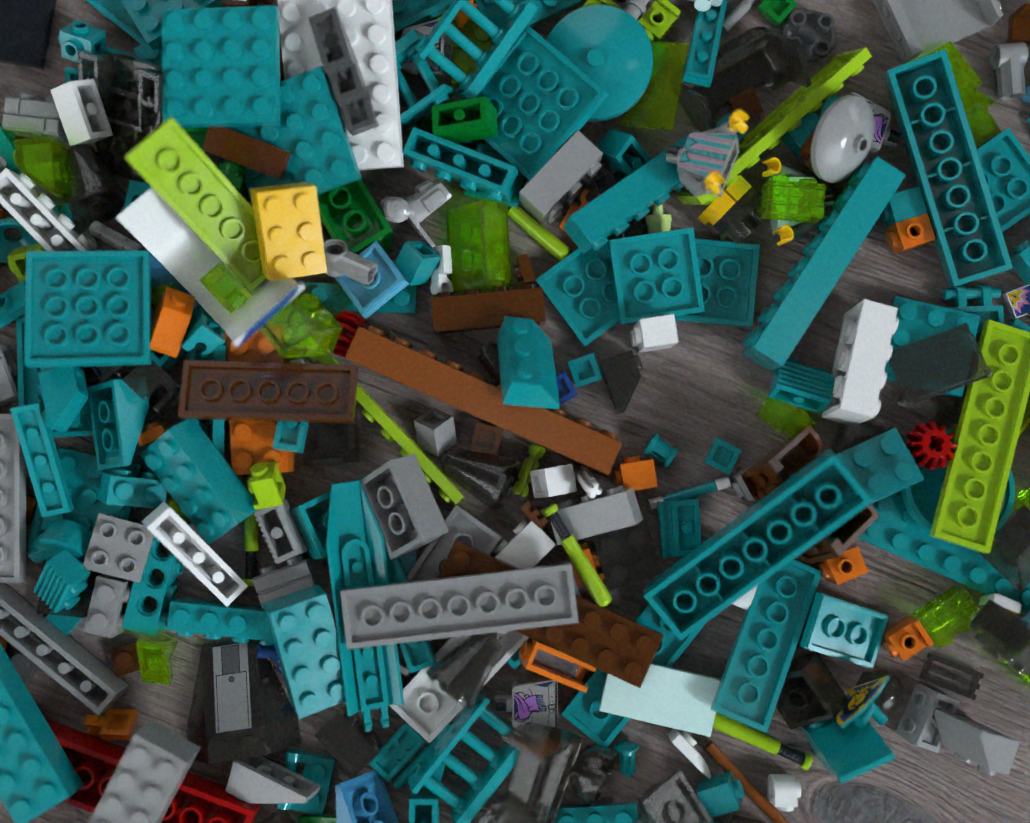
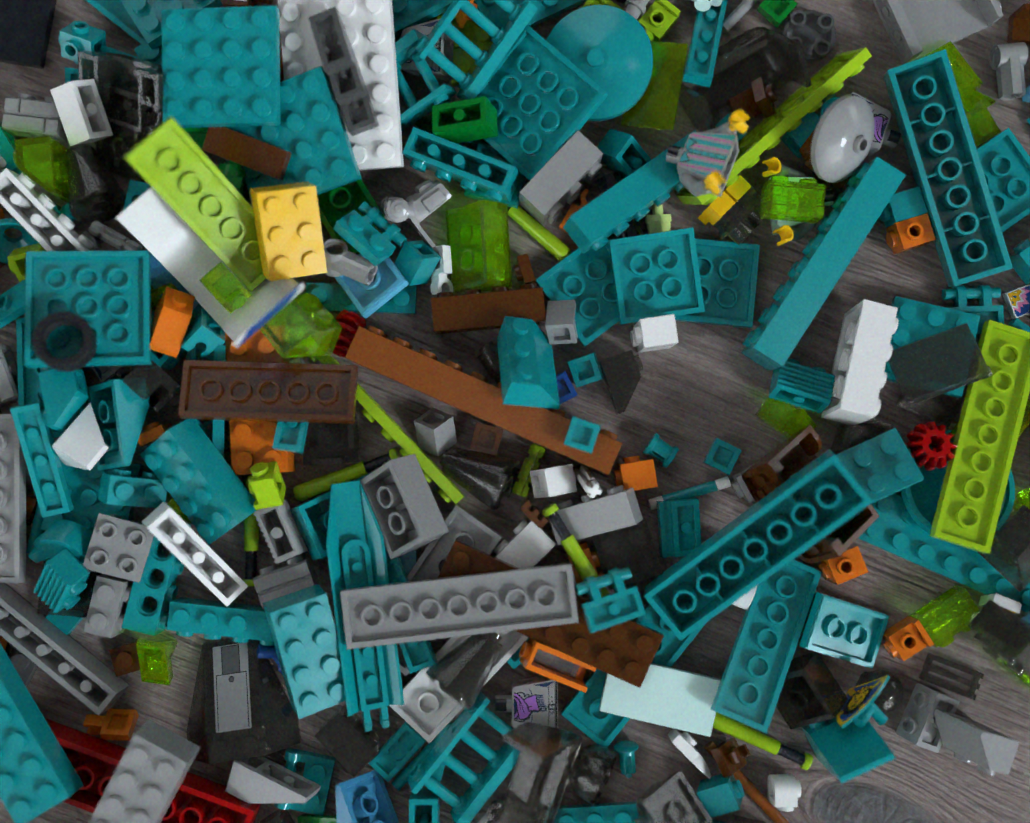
none -> black tyre [32,312,97,372]
none -> white slope [52,403,109,470]
none -> lime piece [293,448,400,501]
none -> teal plate [333,201,407,267]
none -> light grey panel [545,300,578,345]
none -> teal plate [563,416,601,454]
none -> teal plate [574,567,646,633]
none -> reddish brown tile [711,737,751,777]
none -> reddish brown plate [751,77,777,118]

